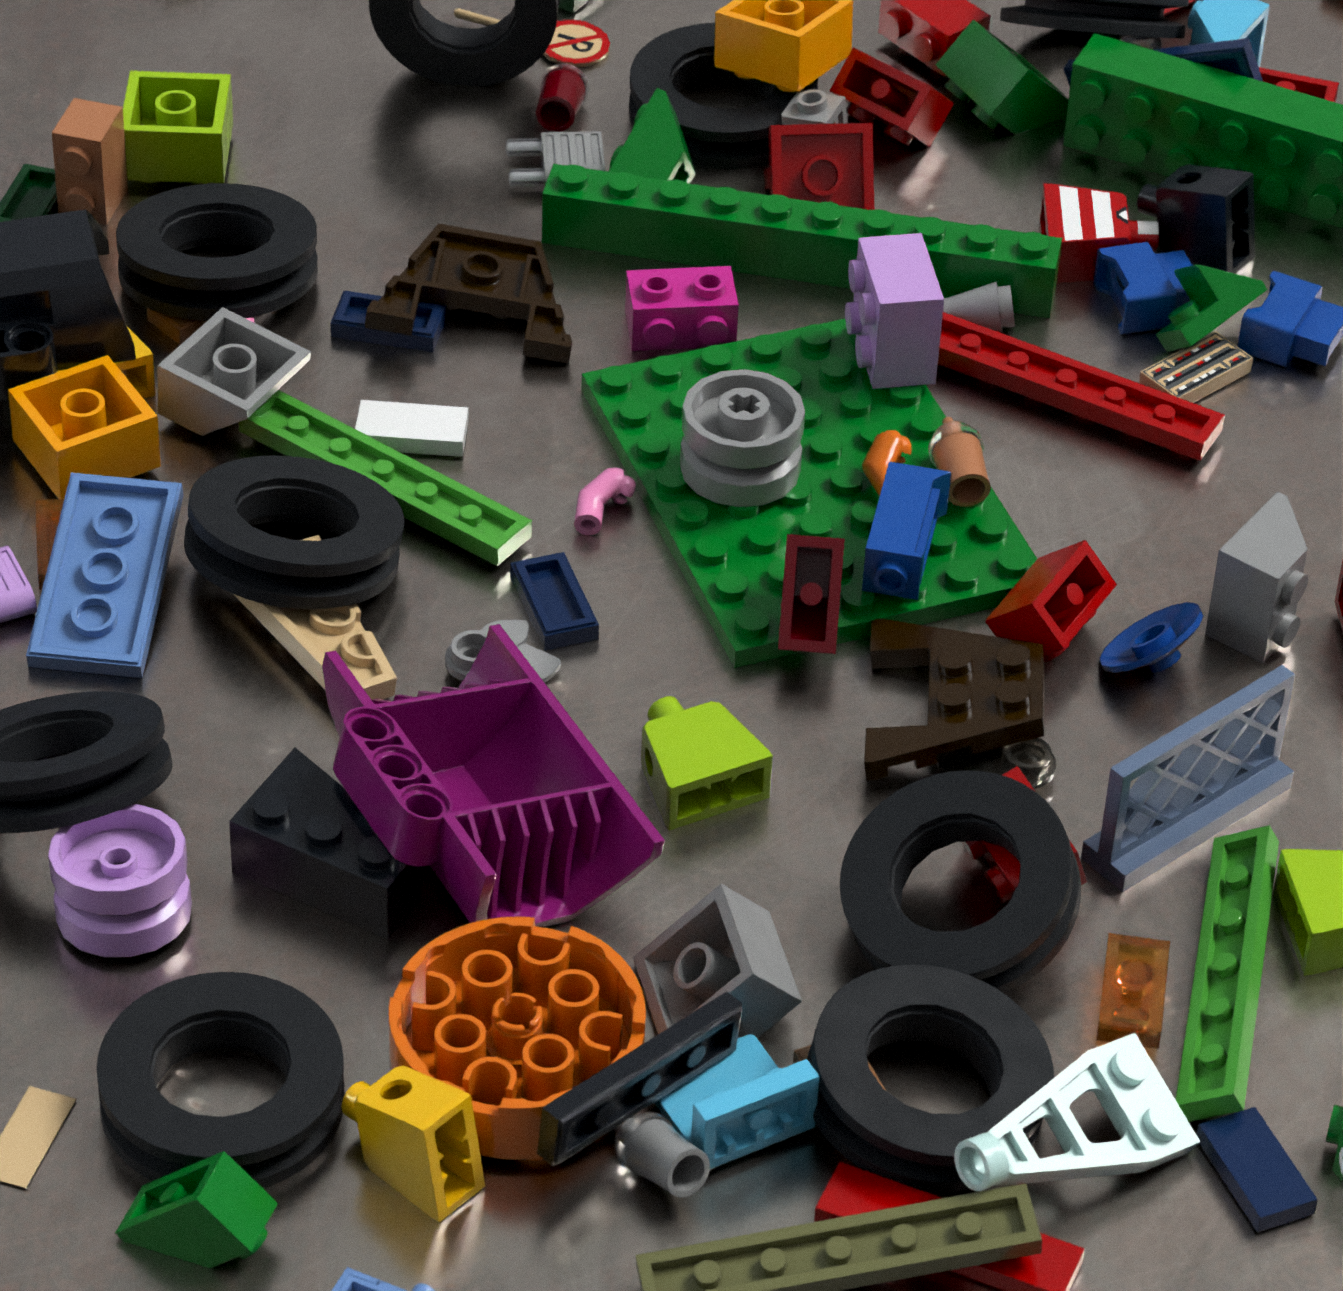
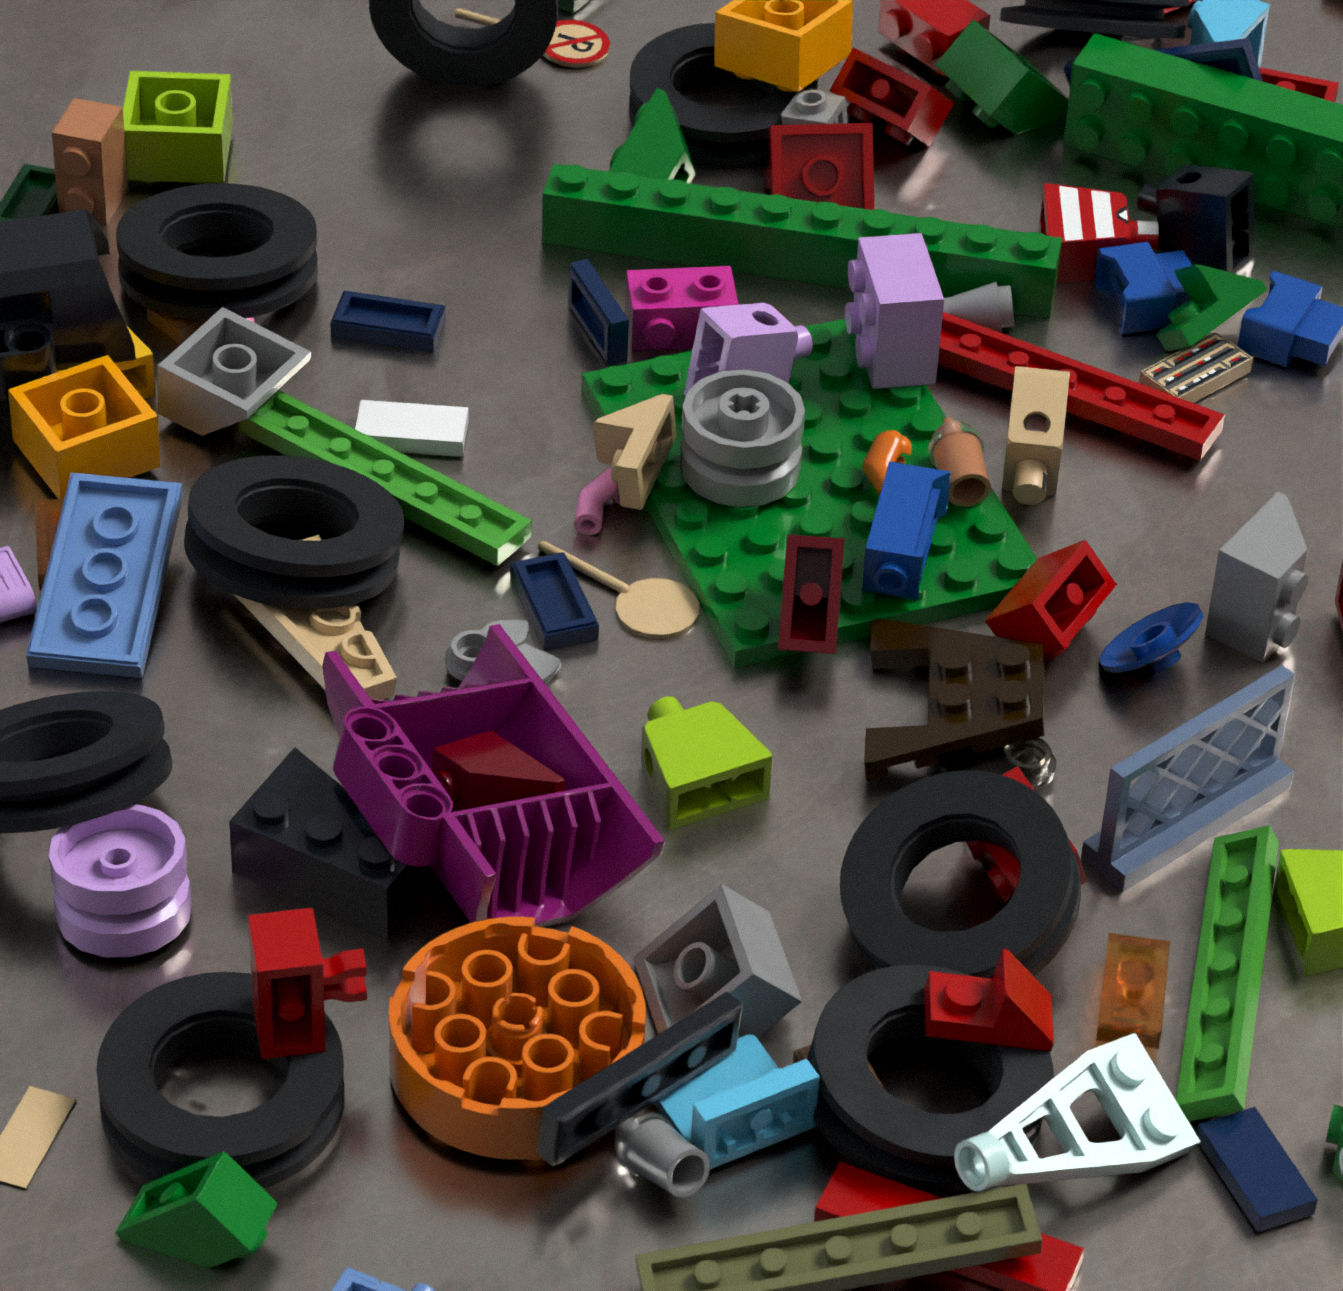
yellow torso [341,1066,485,1223] -> none
dark brown wing [365,223,572,364] -> none
light grey piece [506,131,606,187] -> none
dark red piece [536,64,589,132] -> none
none -> red brick [248,908,367,1060]
none -> dark red slope [432,730,565,812]
none -> tan piece [538,541,700,639]
none -> dark blue tile [568,259,629,366]
none -> tan slope [593,394,677,510]
none -> lavender torso [684,303,813,396]
none -> red slope [924,949,1054,1052]
none -> tan torso [1002,366,1070,505]

